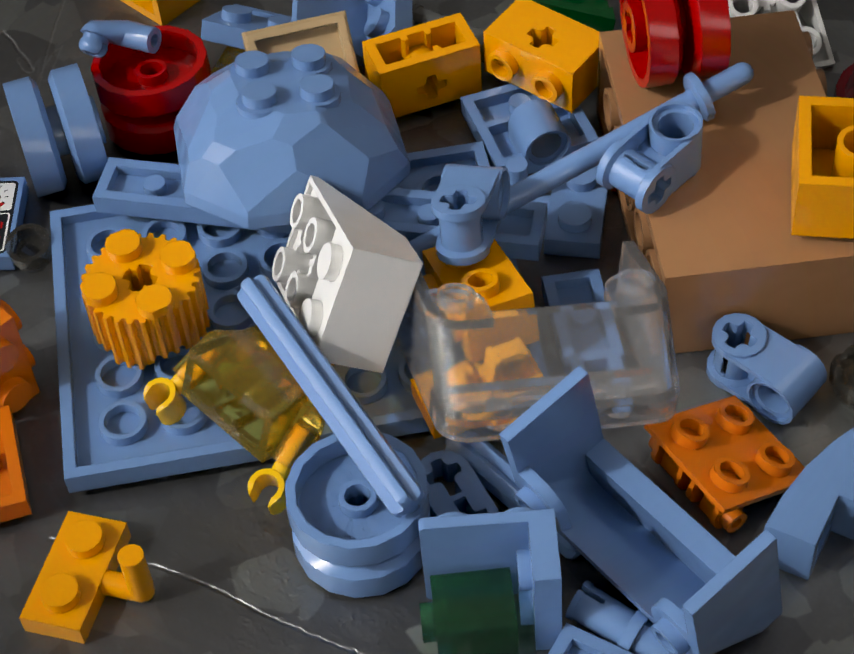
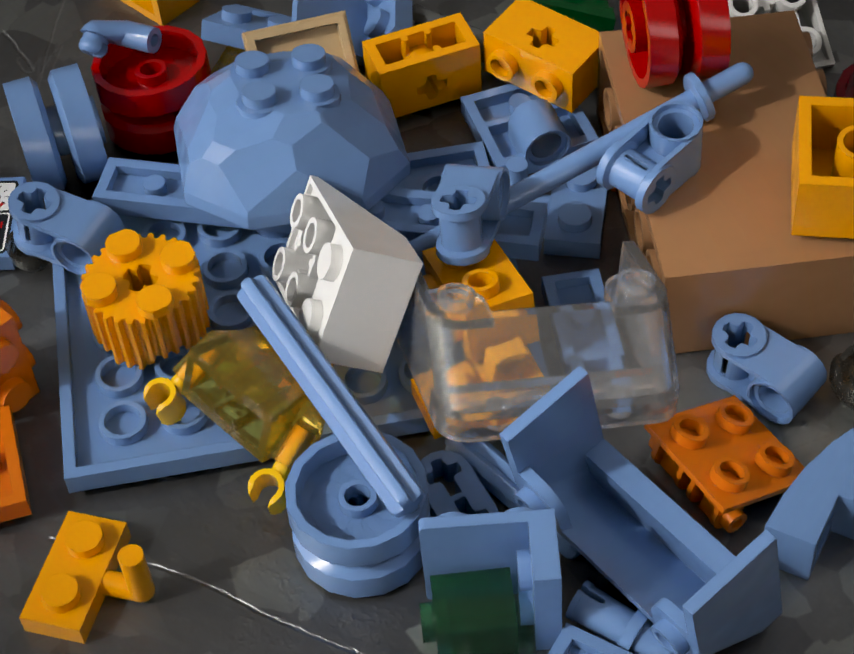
none -> medium blue piece [8,181,124,276]

